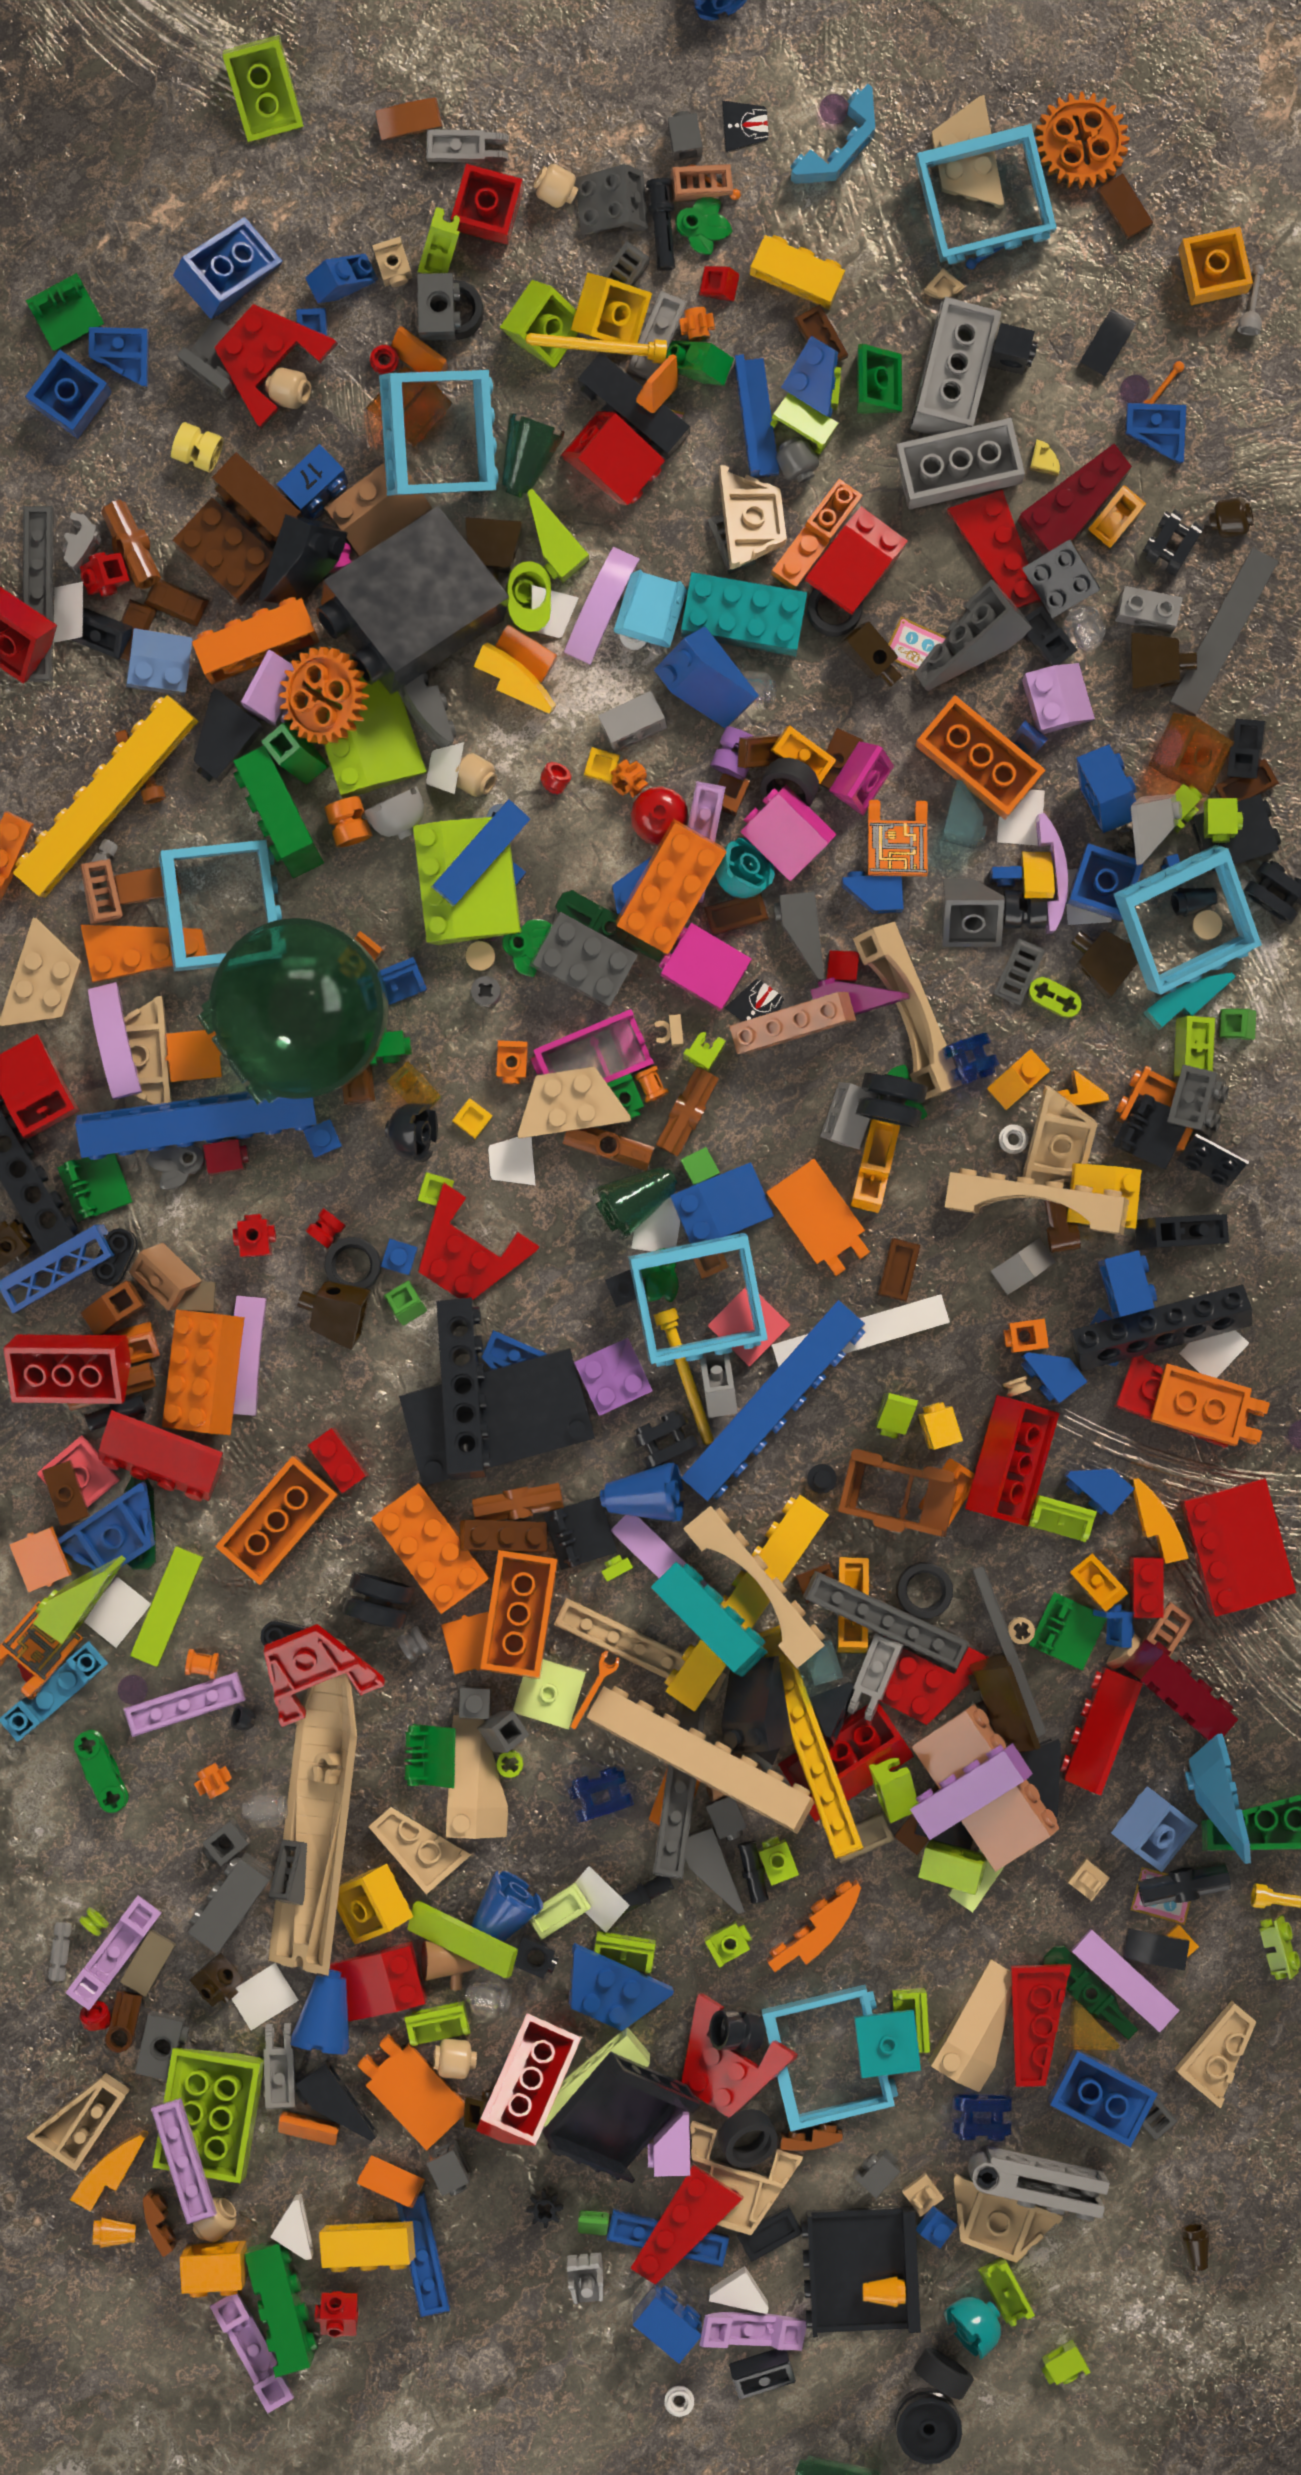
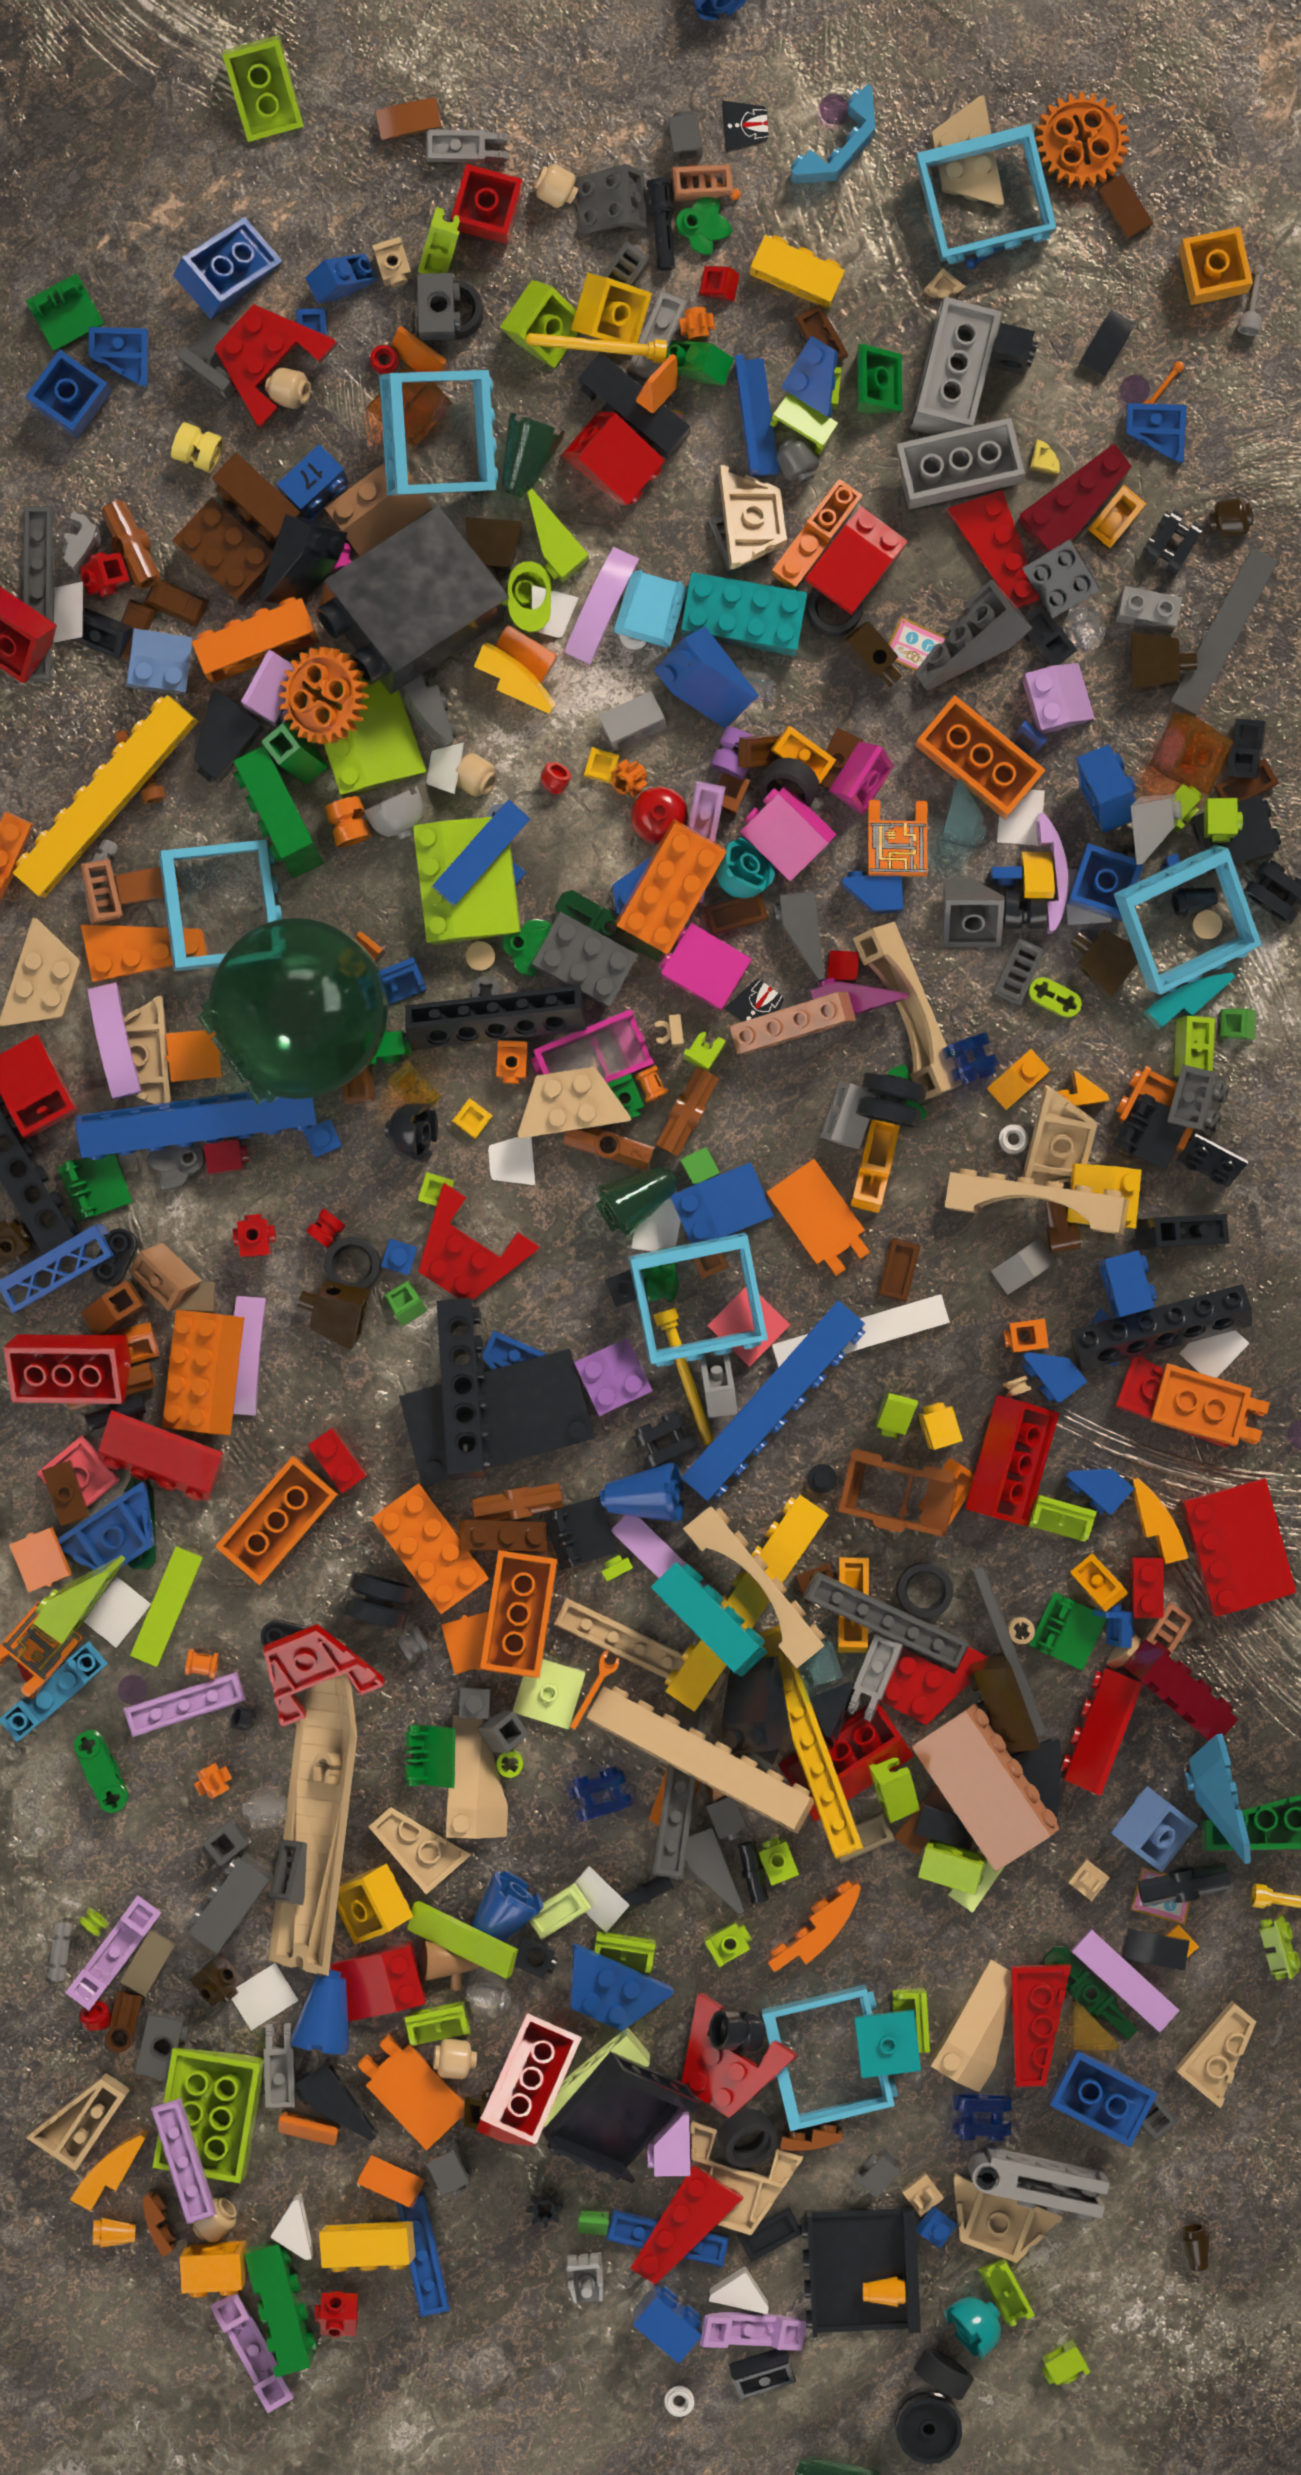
medium lavender brick [910,1743,1033,1840] -> none
none -> black brick [405,985,587,1050]

